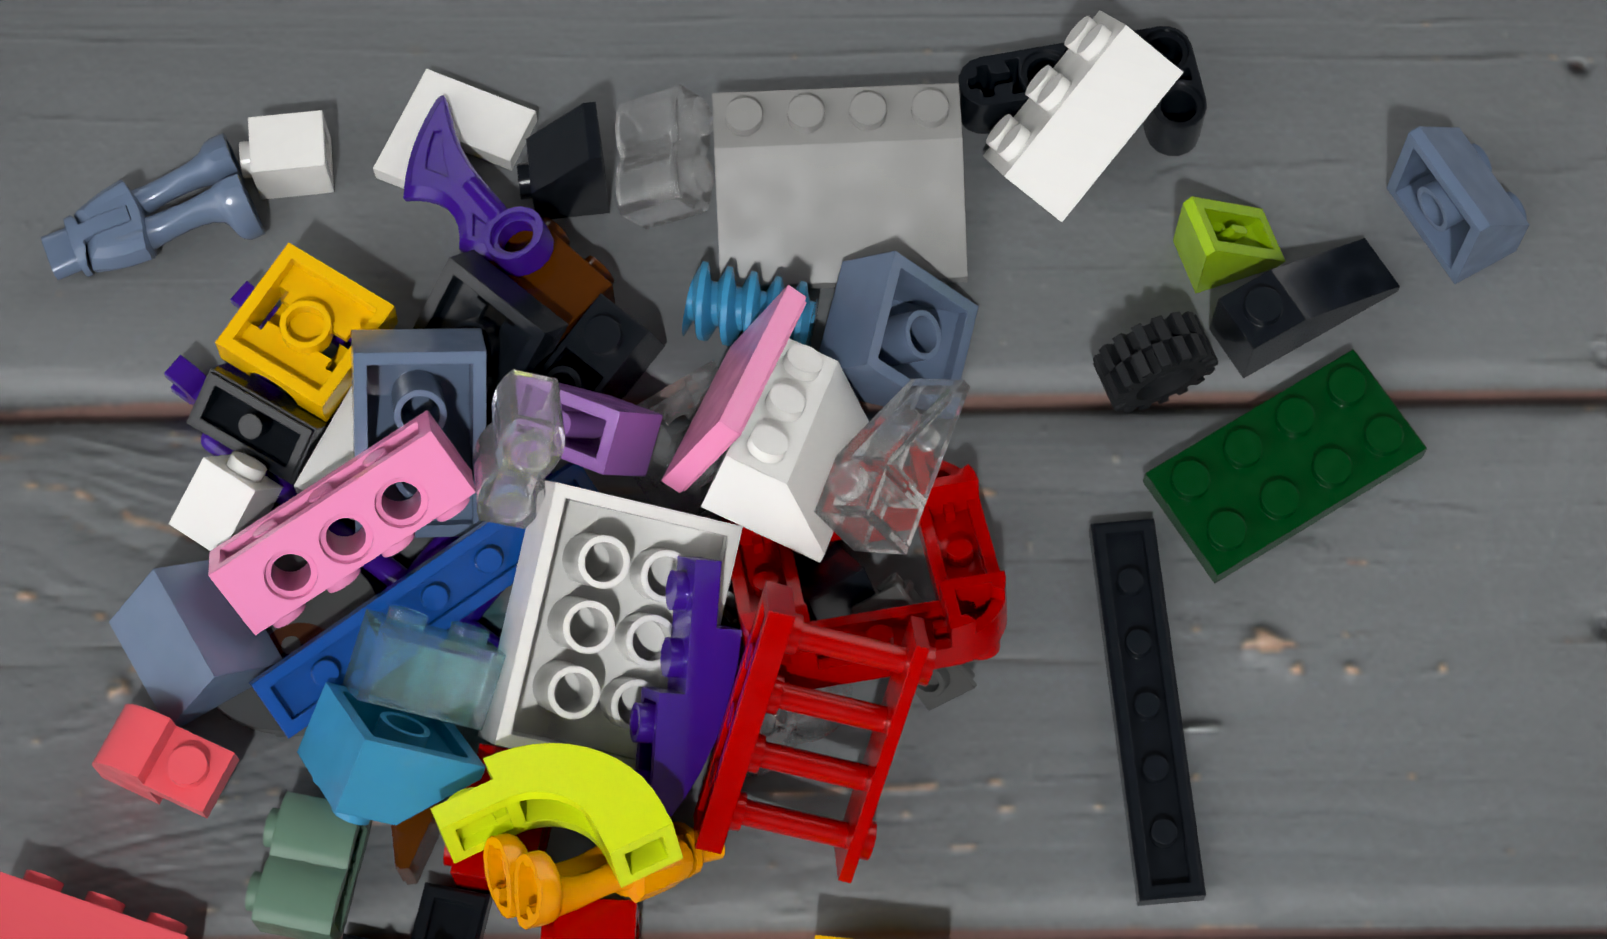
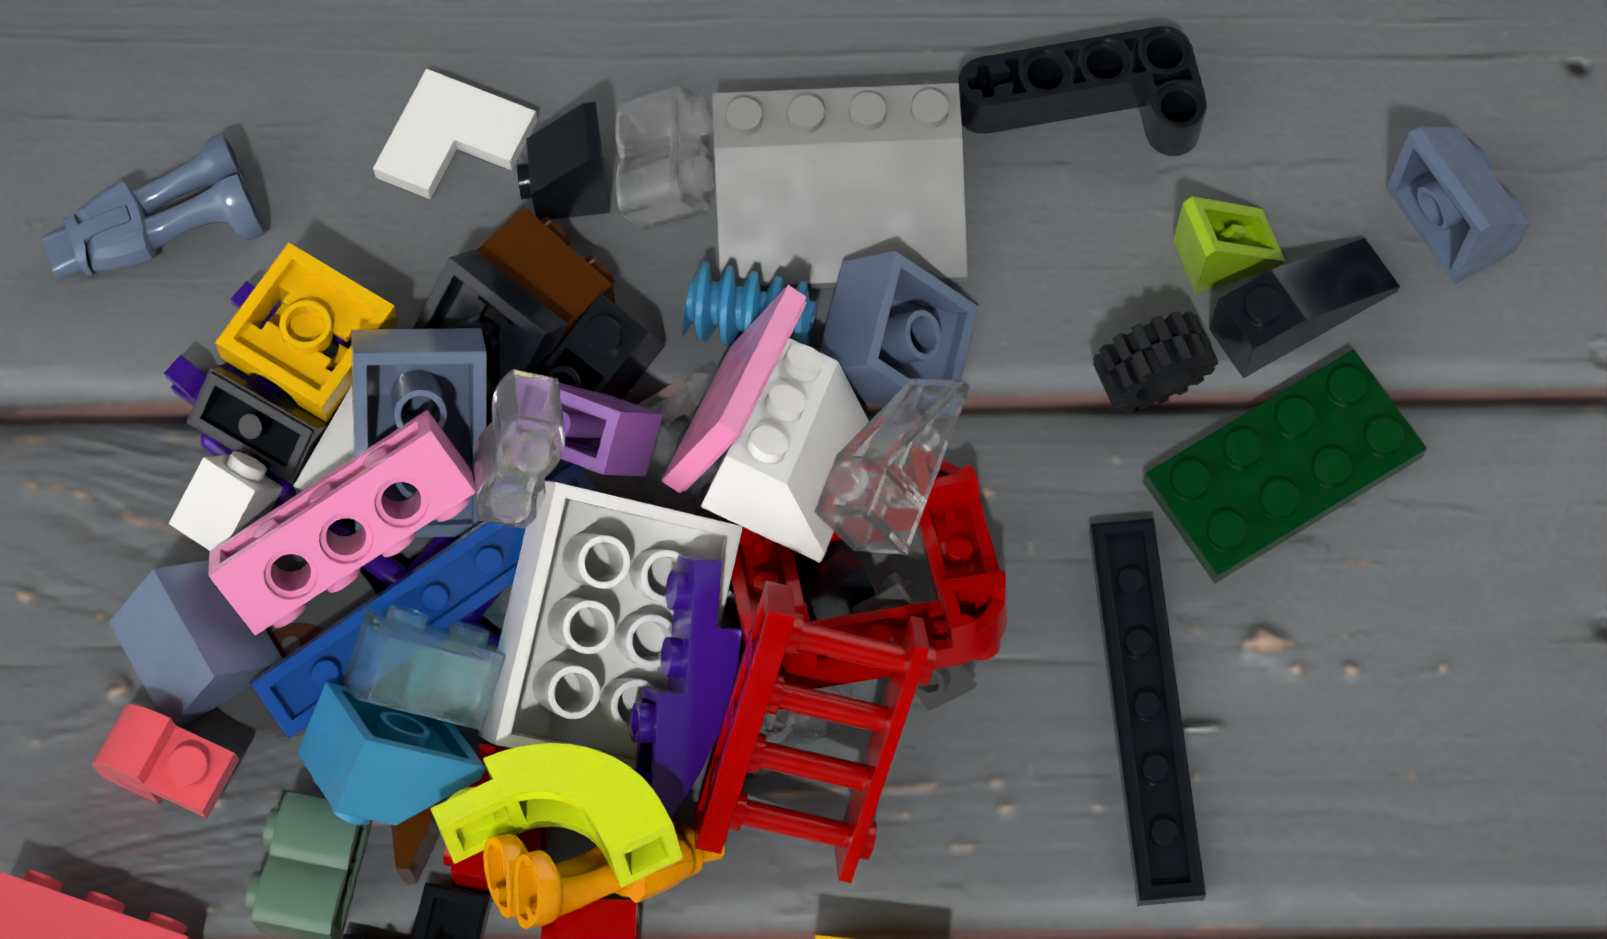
white brick [239,110,334,200] -> none
dark purple piece [403,95,554,276] -> none
white brick [983,10,1183,222] -> none

